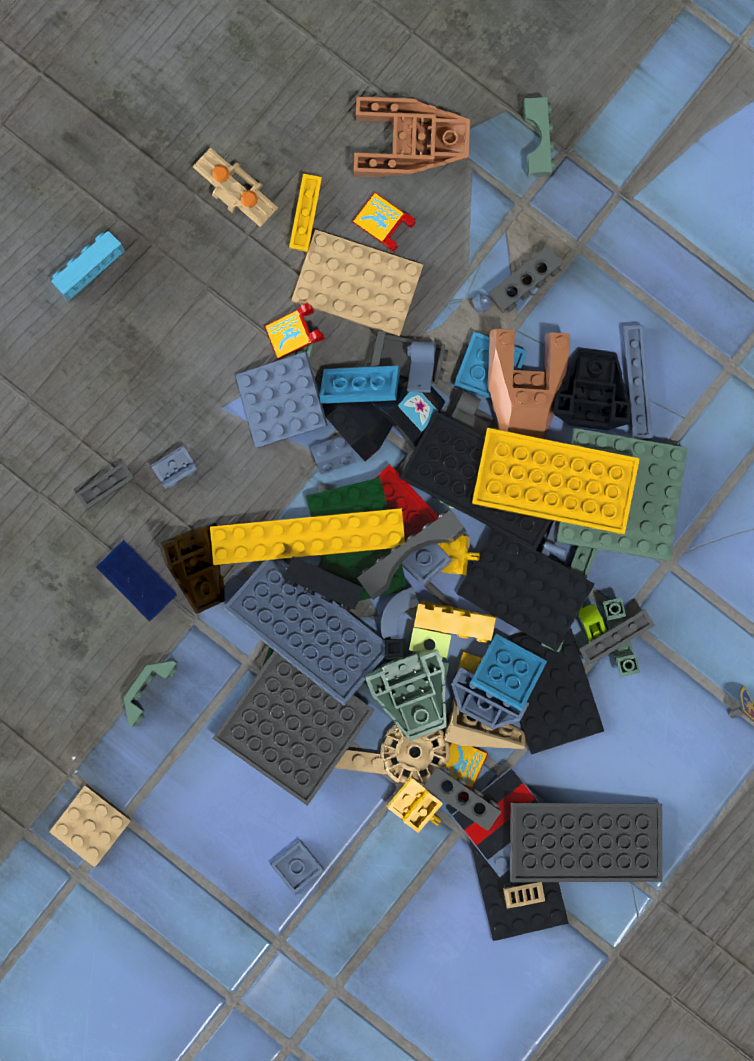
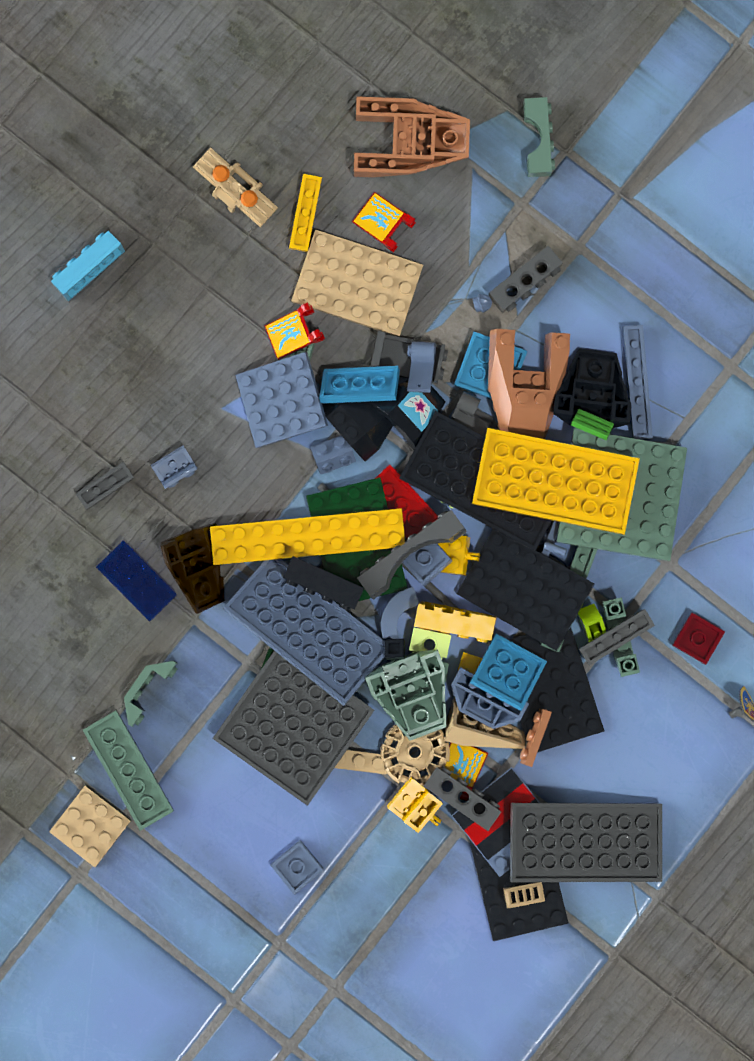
none -> sand green plate [83,710,174,831]
none -> nougat plate [520,709,552,767]
none -> bright green tile [571,409,614,440]
none -> dark red plate [672,612,725,665]

